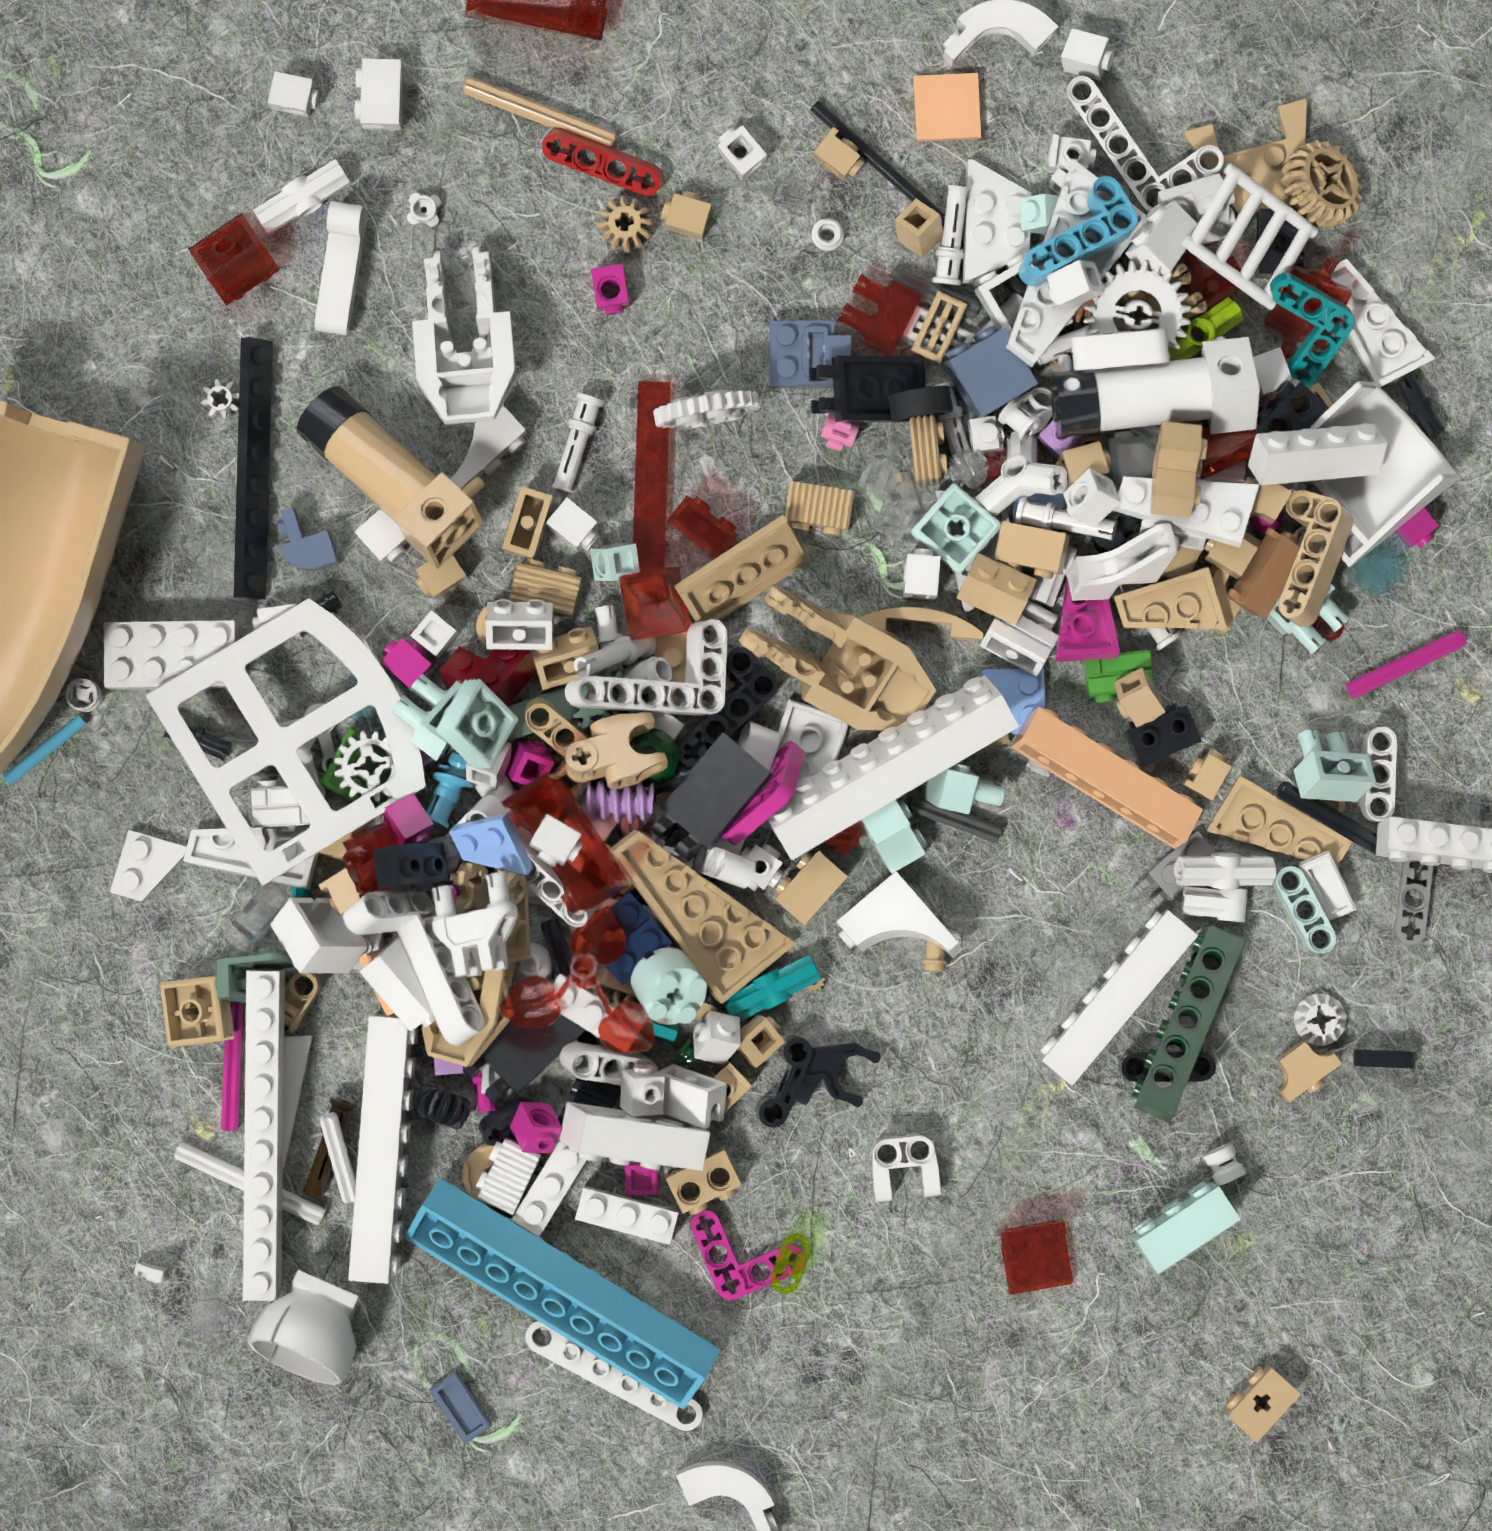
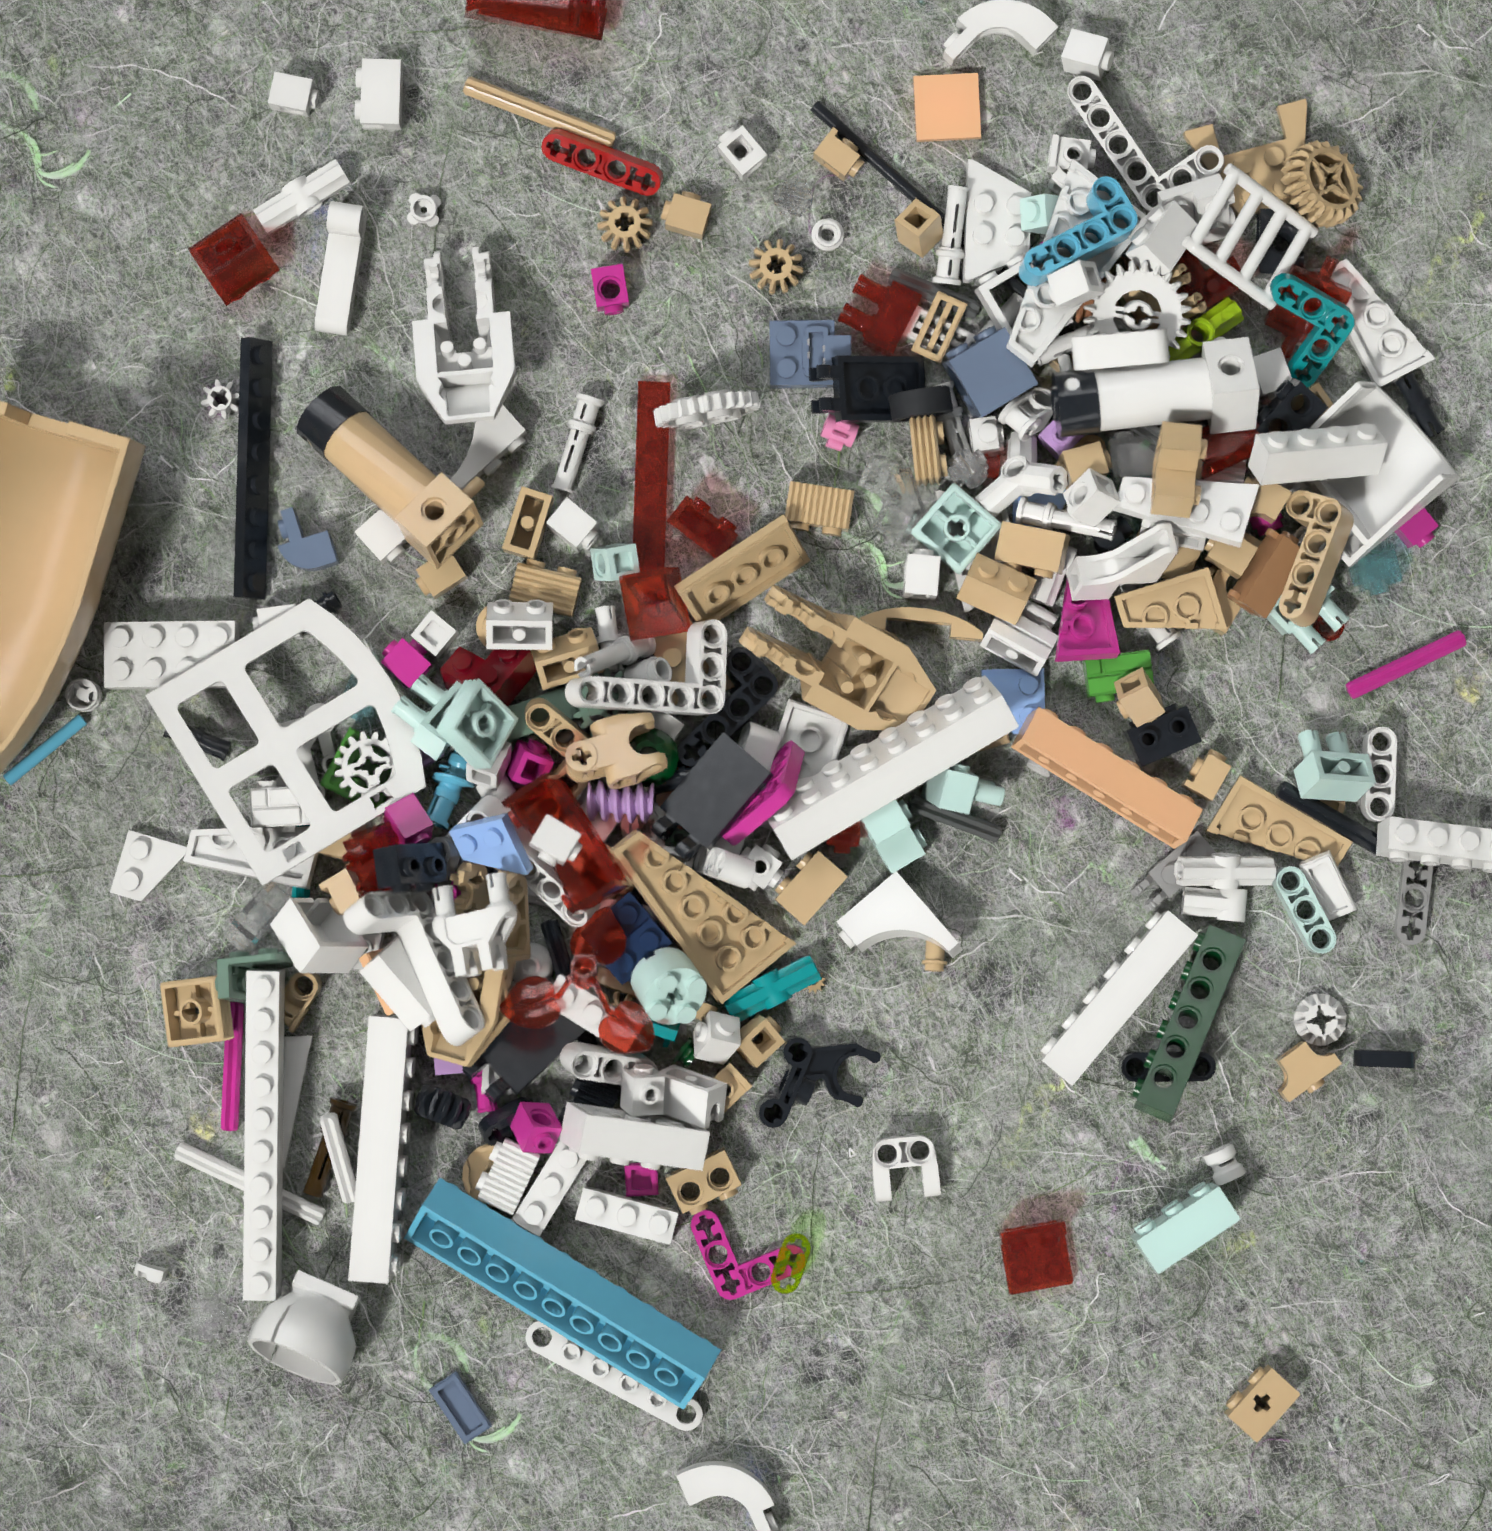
none -> tan gear [749,239,803,295]

